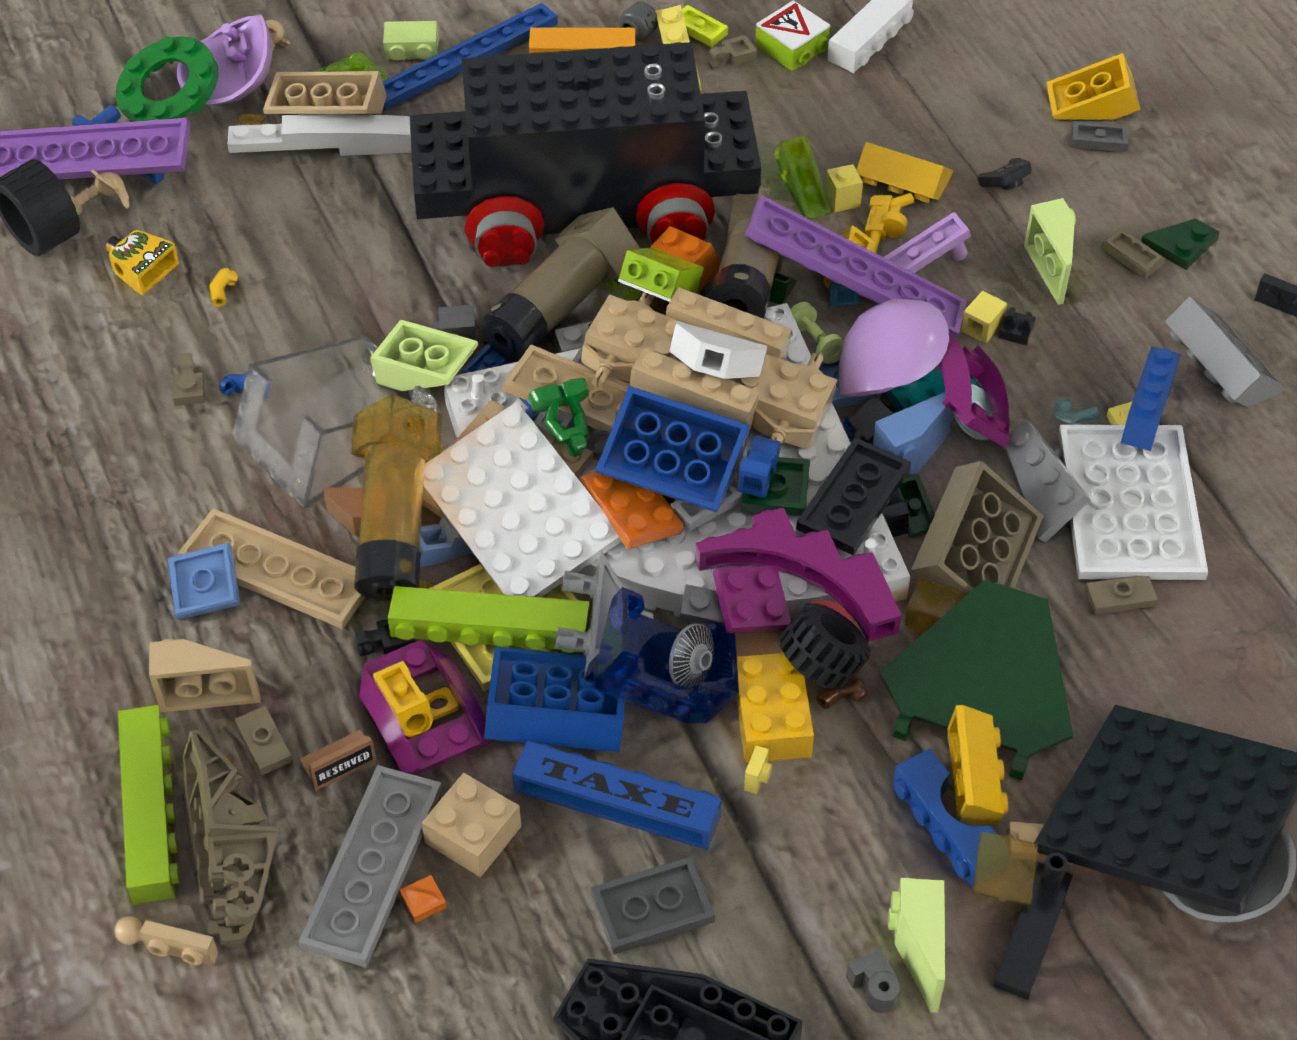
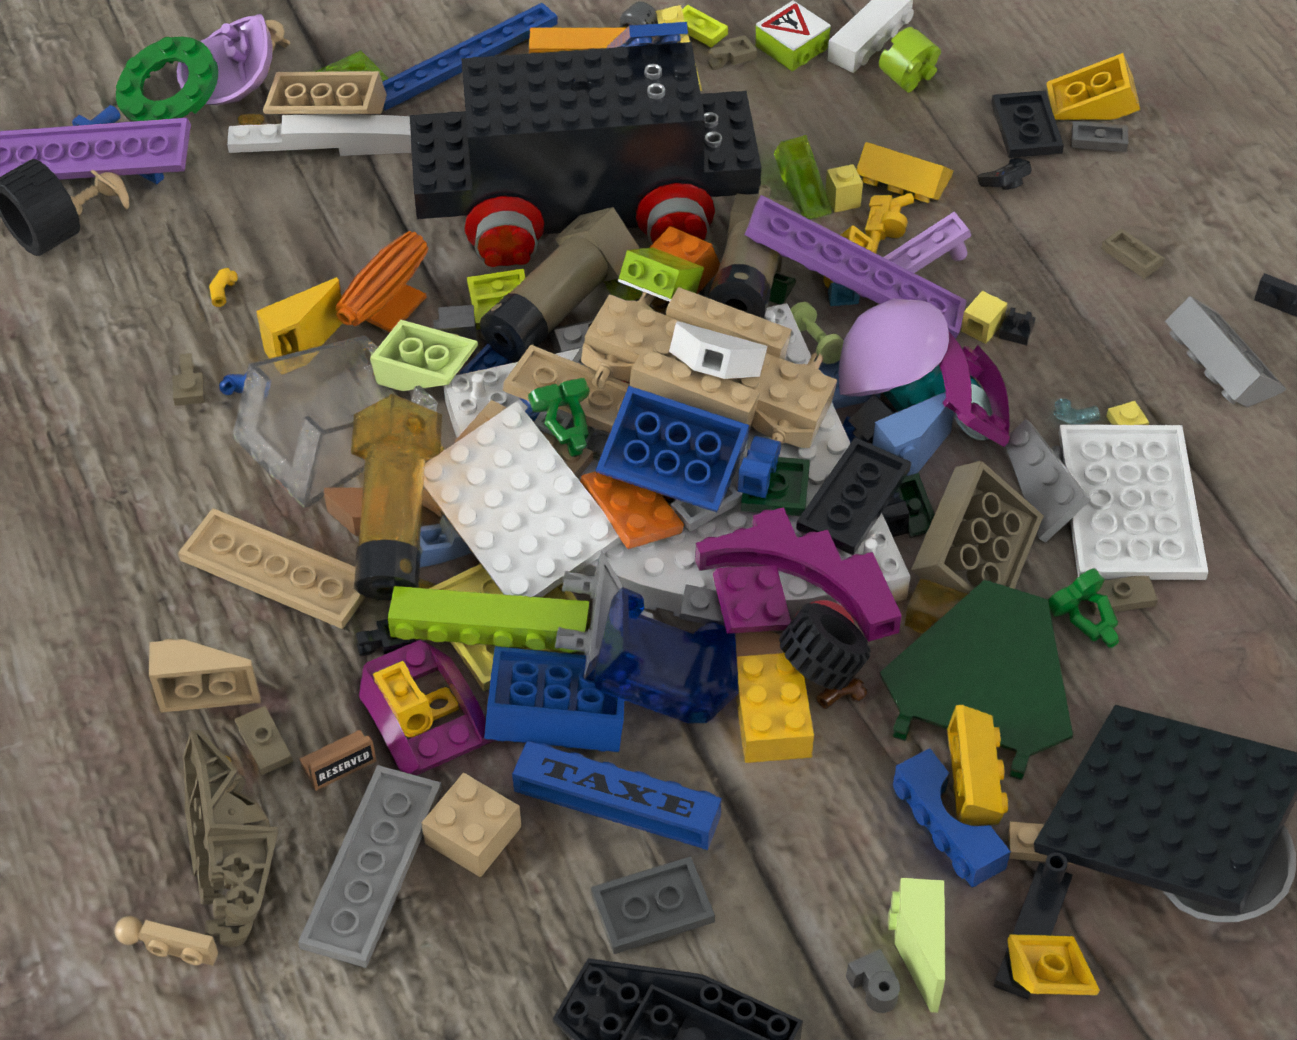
yellow torso [106,230,179,296] -> none
lime brick [118,705,181,905] -> none
medium blue tile [167,543,240,620] -> none
yellowish green brick [383,21,439,61] -> none
orange tile [399,875,447,923] -> none
dish [669,624,714,690] -> none
light yellow plate [744,745,773,794] -> none
clear yellow piece [973,831,1038,905] -> none
yellowish green slope [1024,198,1076,305] -> none
blue arch [1121,346,1181,451] -> none
dark green wing [1141,218,1220,270] -> none
none -> yellow slope [256,277,342,374]
none -> orange plate [336,231,428,332]
none -> neon yellow wing [467,269,525,330]
none -> blue plate [607,22,688,48]
none -> lime brick [879,27,941,93]
none -> black plate [991,90,1064,158]
none -> yellow slope [1007,934,1100,995]
none -> green piece [1048,568,1119,648]

